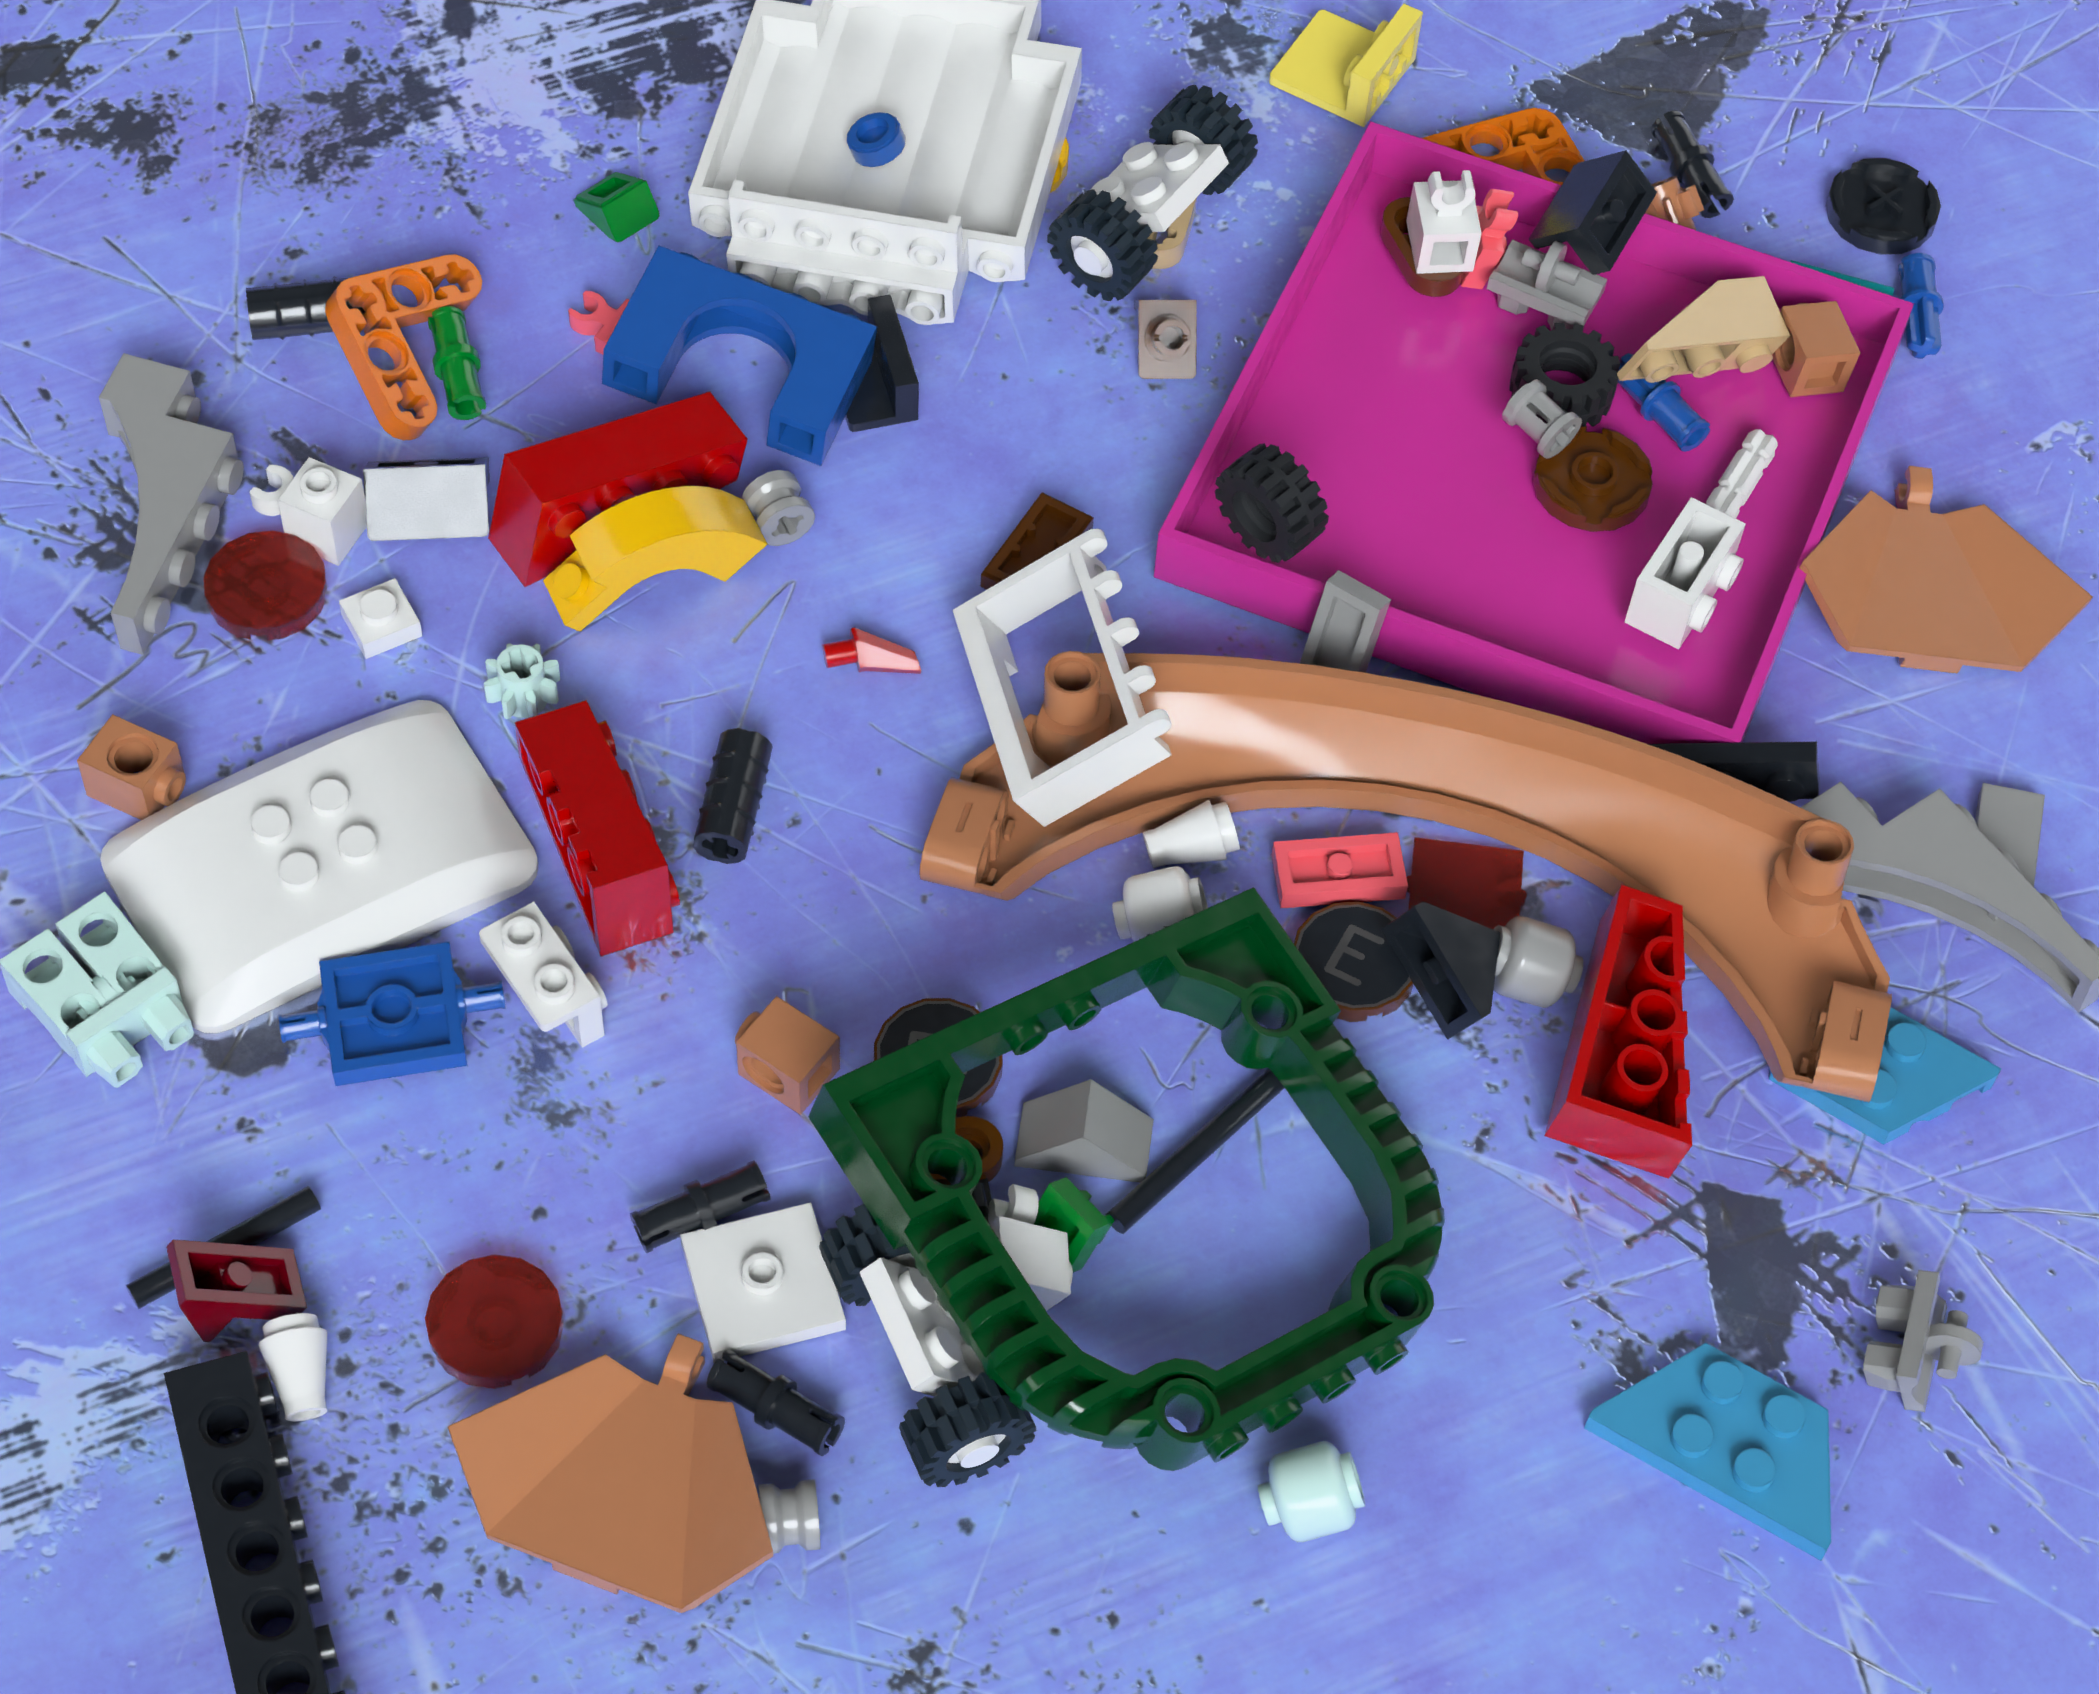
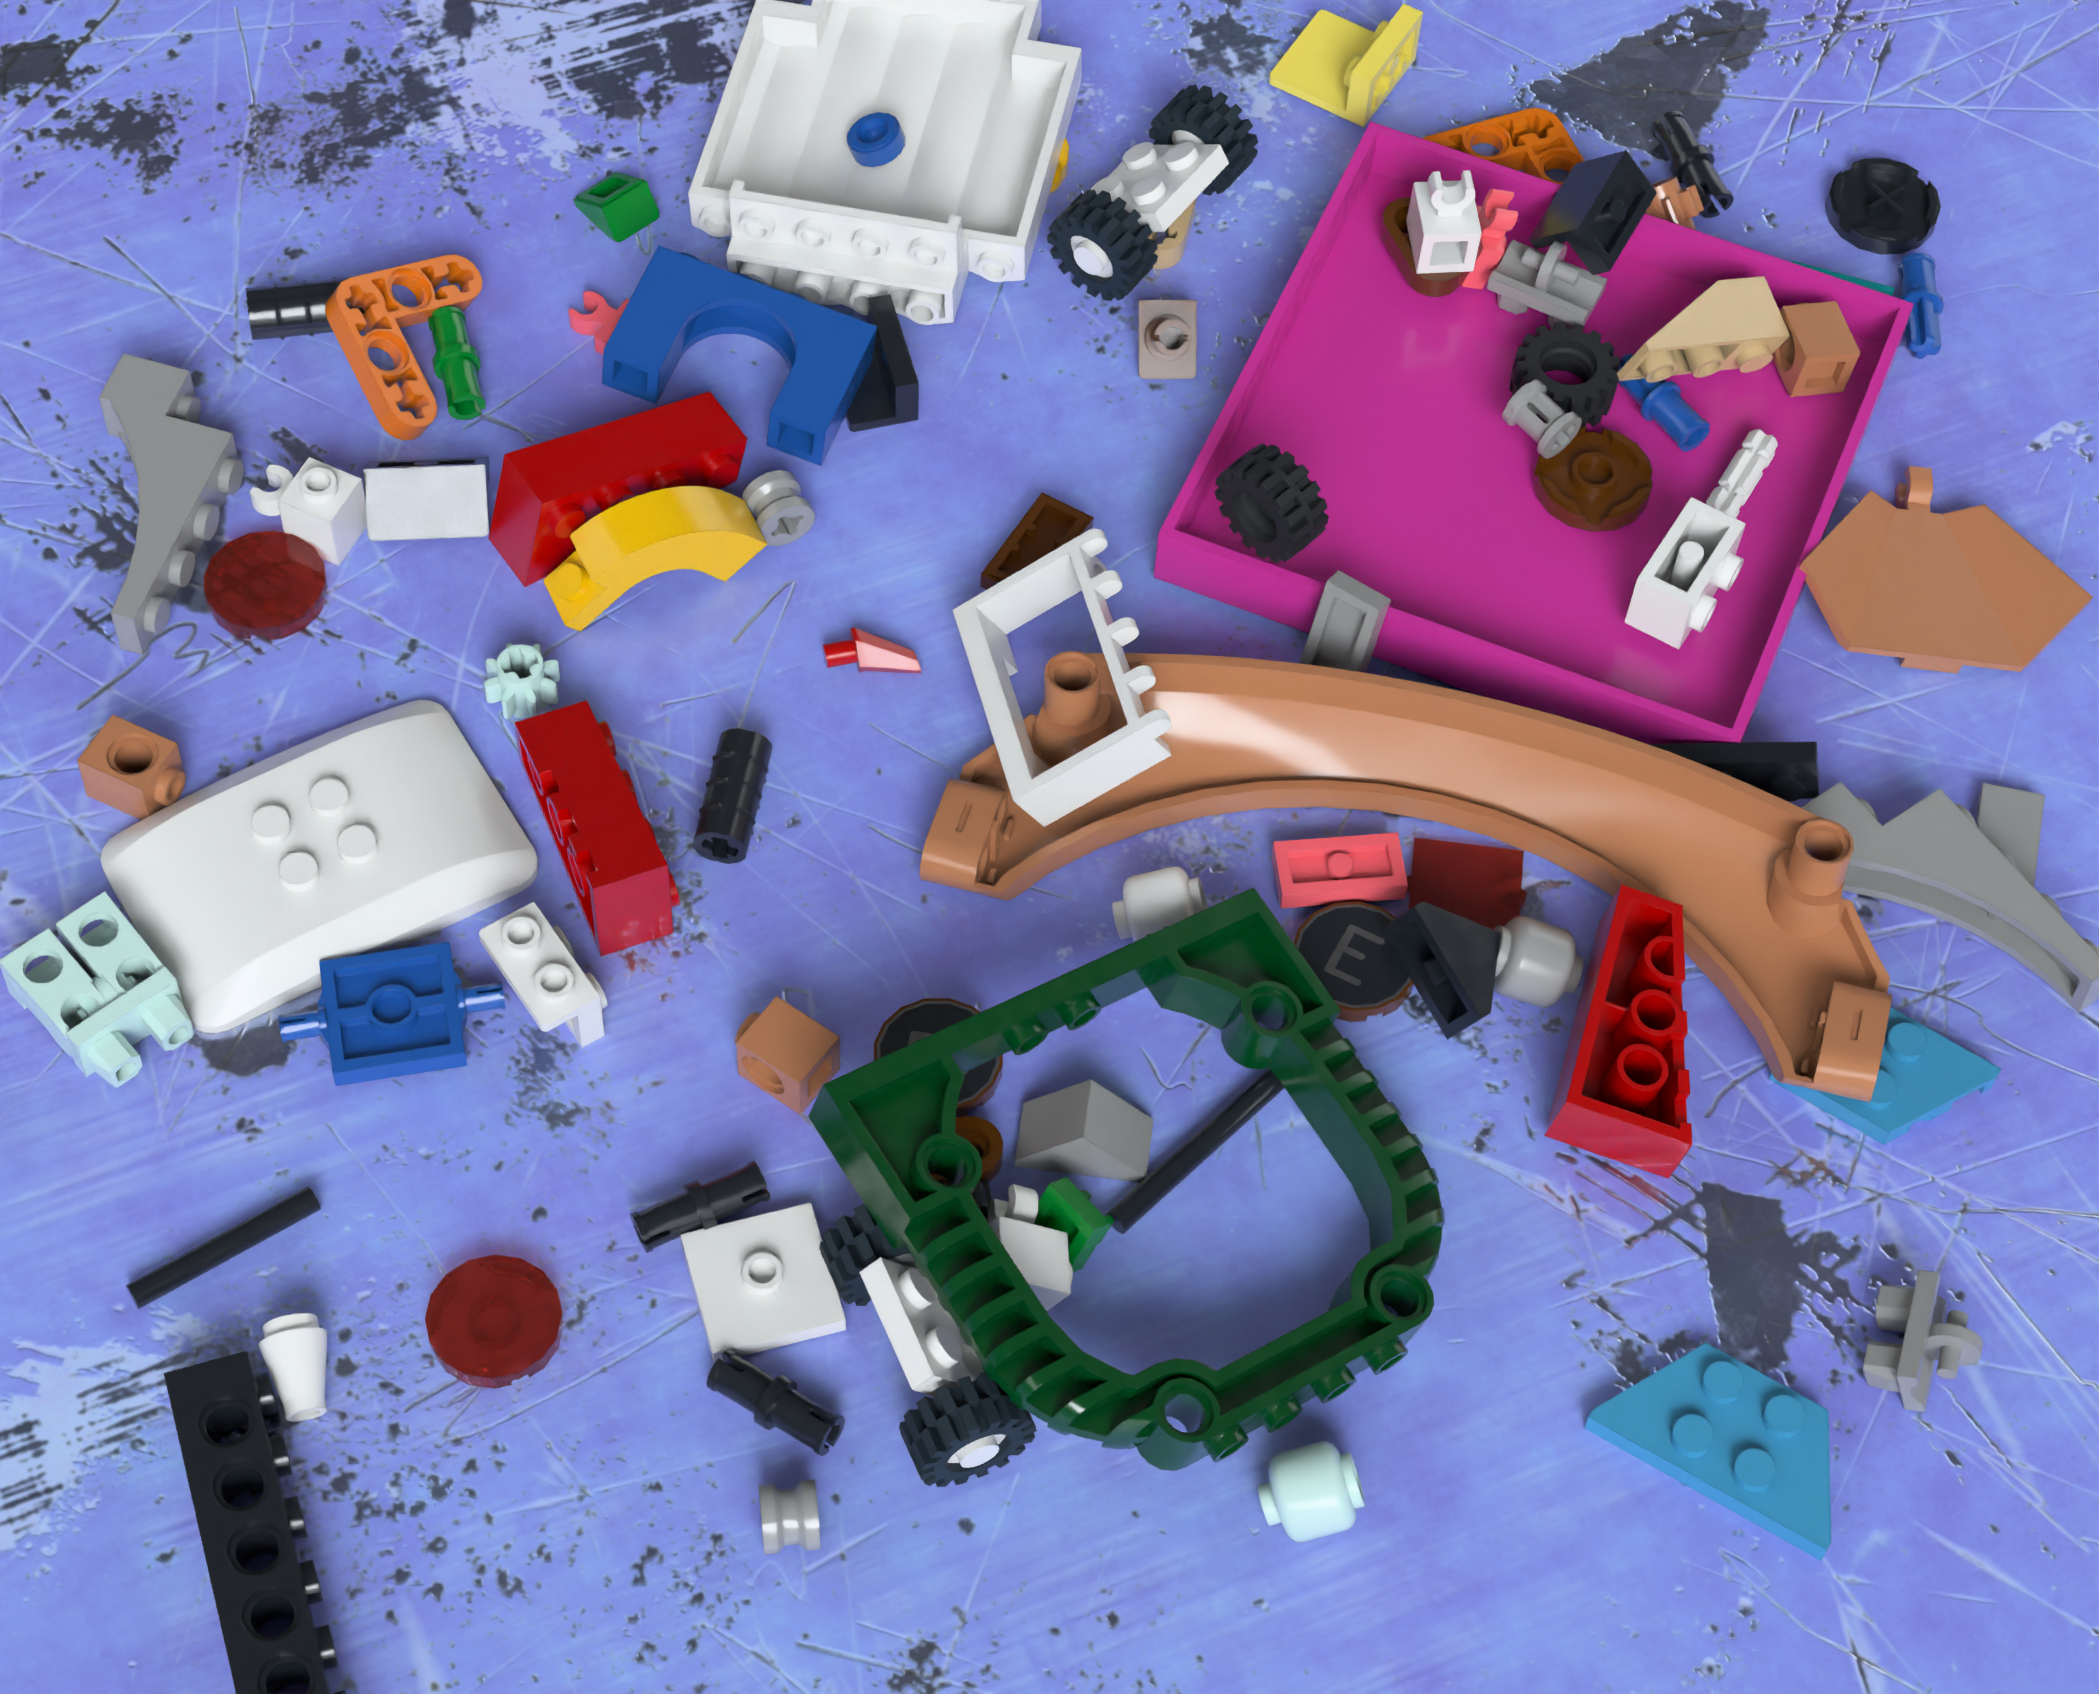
dark red slope [166,1239,307,1342] -> none
white plate [339,578,422,659] -> none
nougat panel [448,1334,773,1613] -> none
white cone [1143,800,1240,868] -> none

